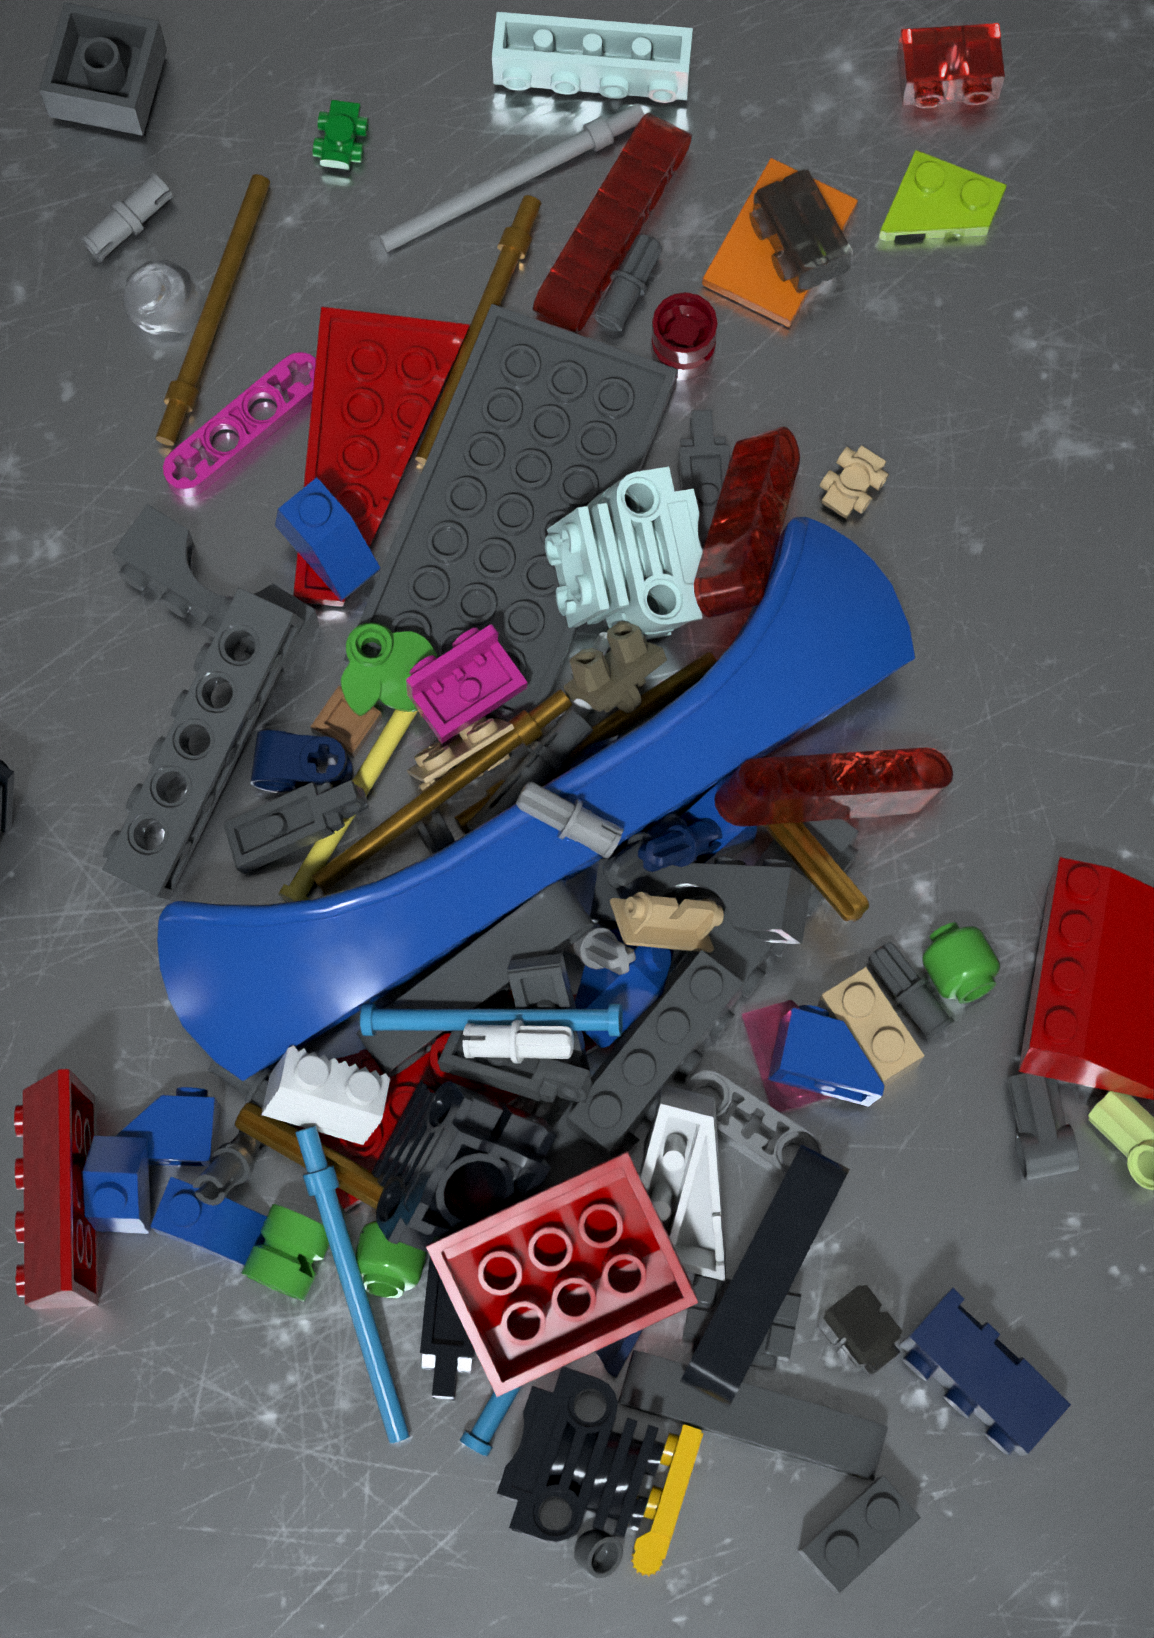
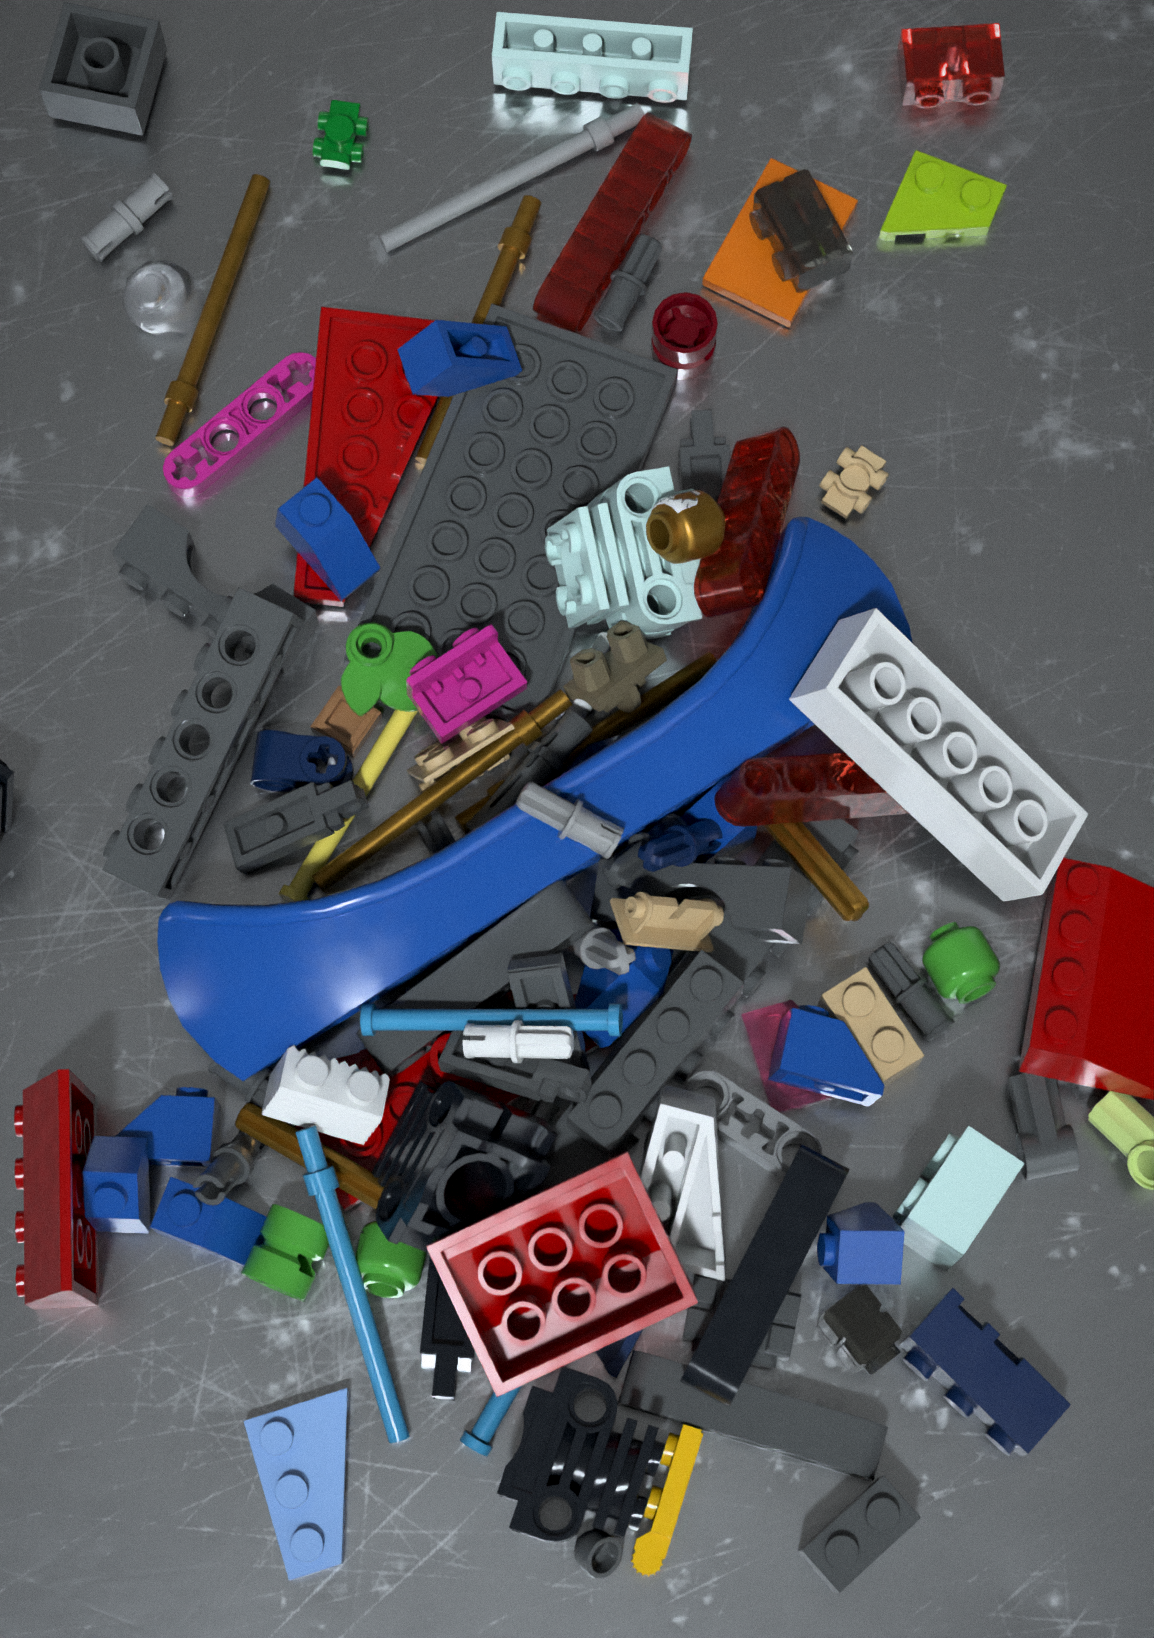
none -> light blue wing [244,1388,349,1581]
none -> blue slope [397,320,522,397]
none -> pearl gold head [646,490,726,564]
none -> white brick [789,608,1088,902]
none -> blue slope [817,1202,905,1285]
none -> light aqua brick [892,1126,1024,1272]

